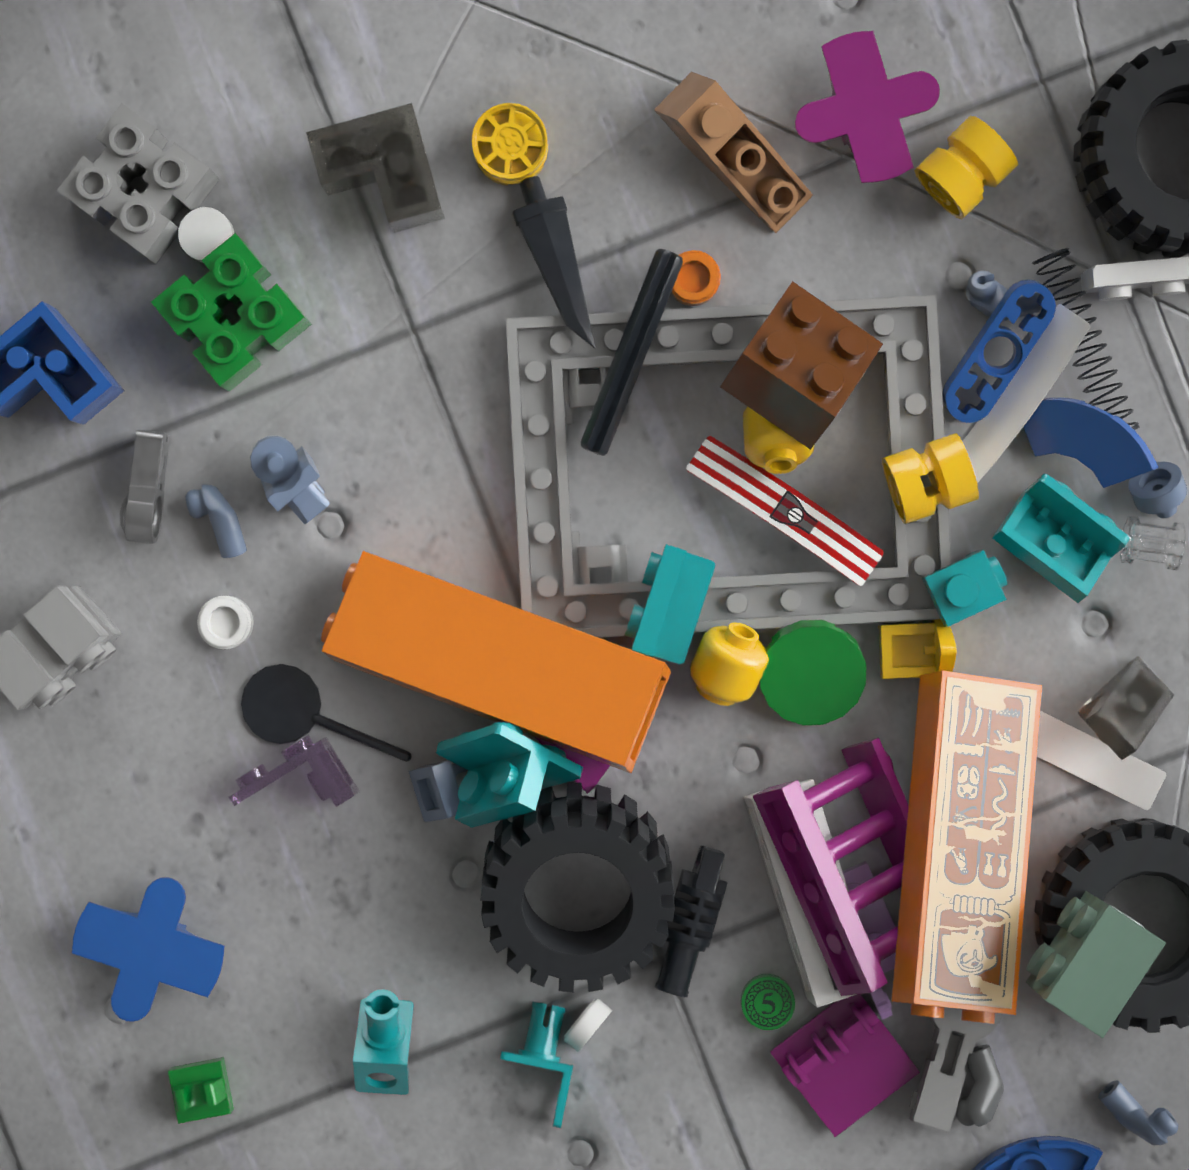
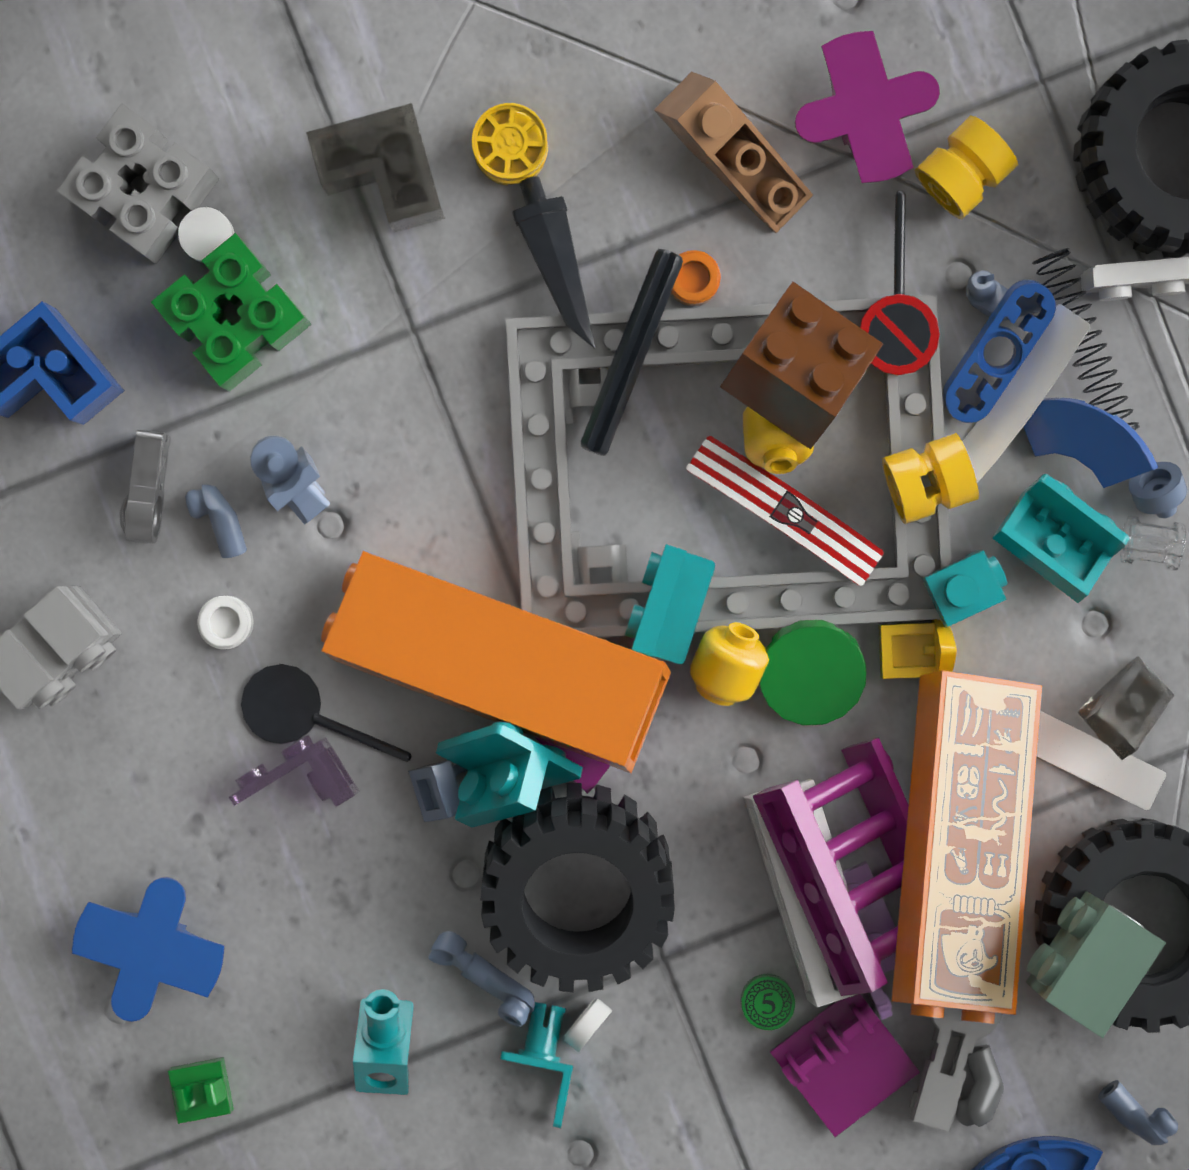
black hinge [655,845,728,997] -> none
none -> sand blue arm [429,931,535,1027]
none -> piece [860,190,940,375]

